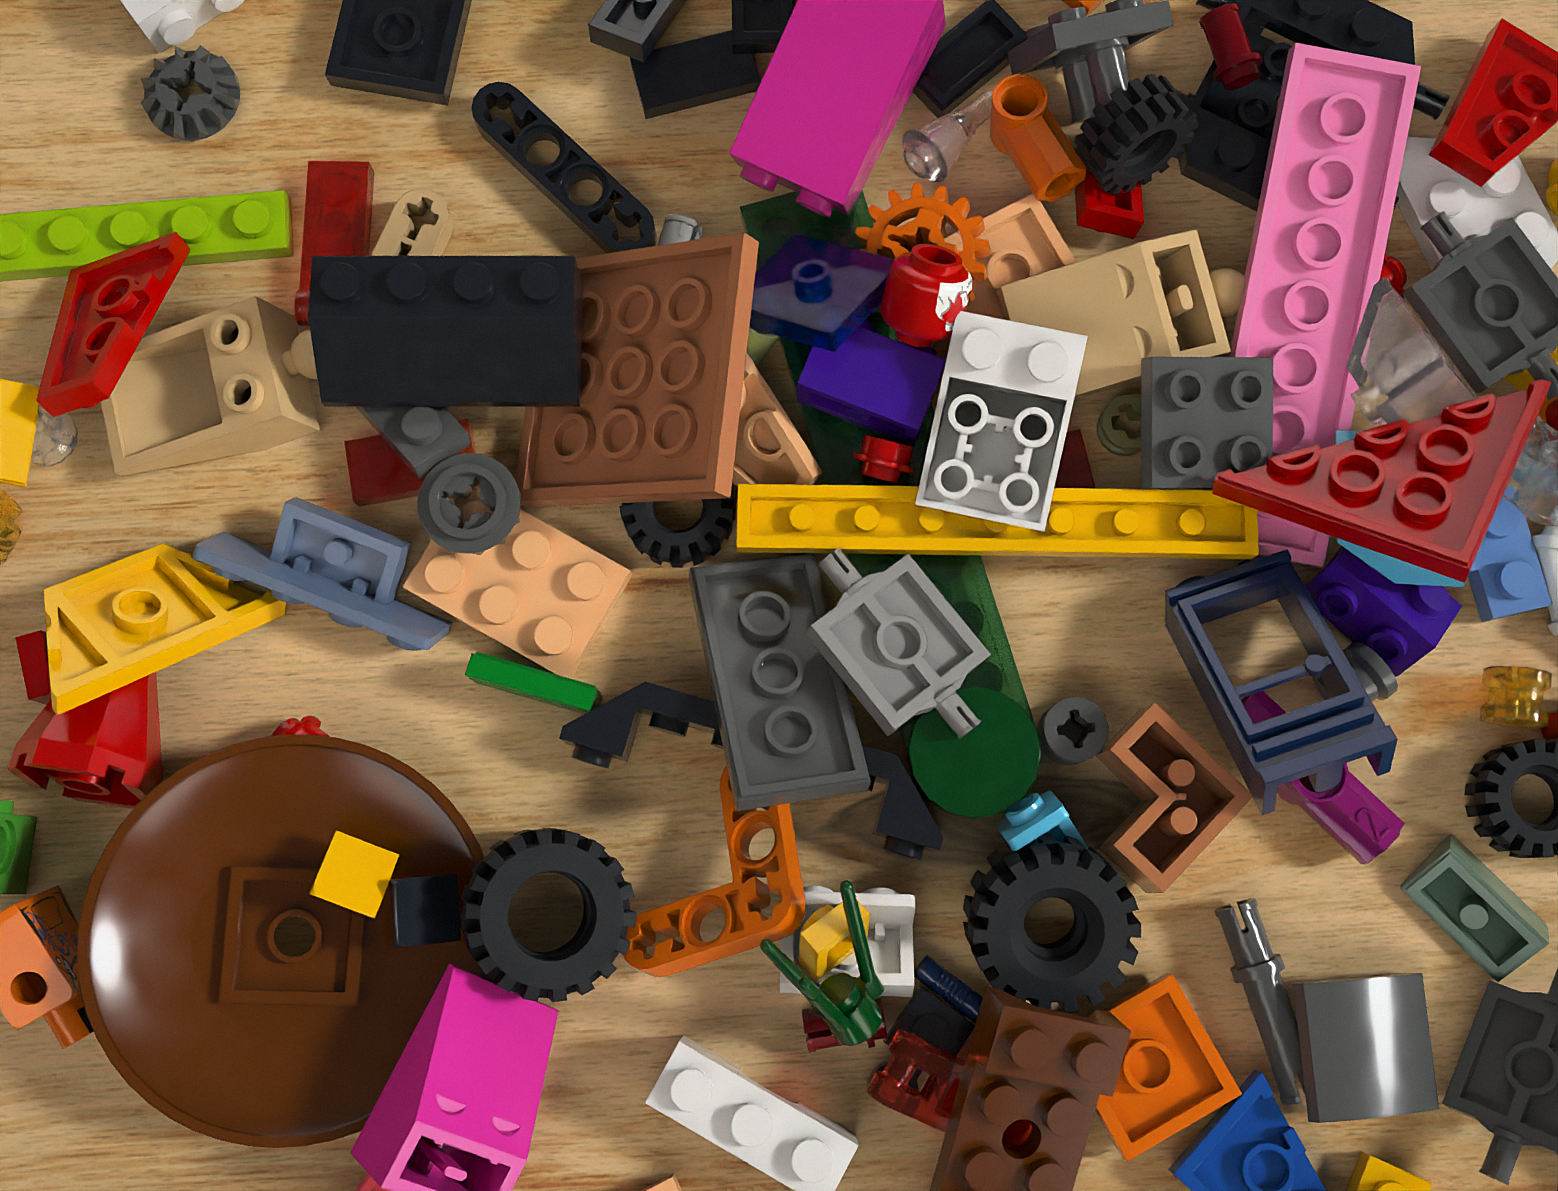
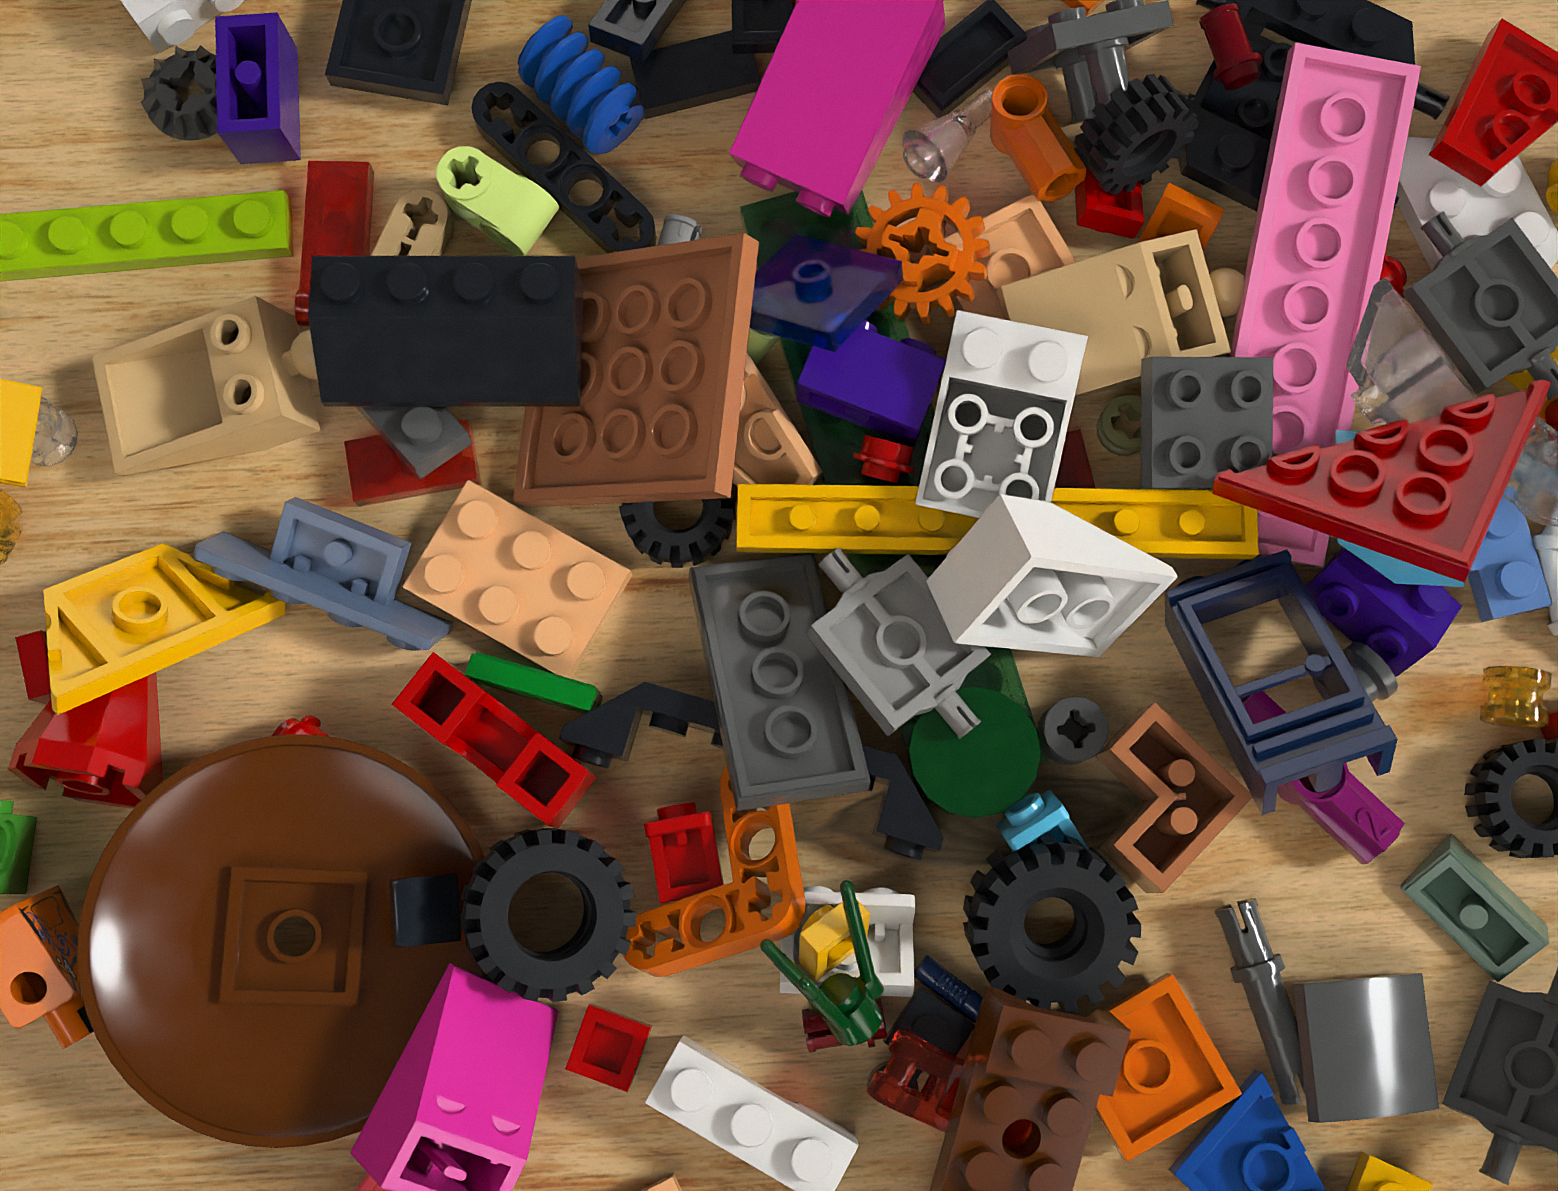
red wing [36,232,191,417] -> none
yellow slope [309,831,399,919] -> none
dark grey gear [417,453,522,555] -> none
red head [880,244,972,347] -> none
none -> dark purple brick [215,12,301,164]
none -> red arch [391,652,598,829]
none -> yellowish green piece [436,146,559,256]
none -> blue piece [517,15,644,155]
none -> red plate [565,1003,653,1093]
none -> red bracket [644,802,724,904]
none -> white slope [926,494,1178,657]
none -> orange tile [1138,183,1225,250]

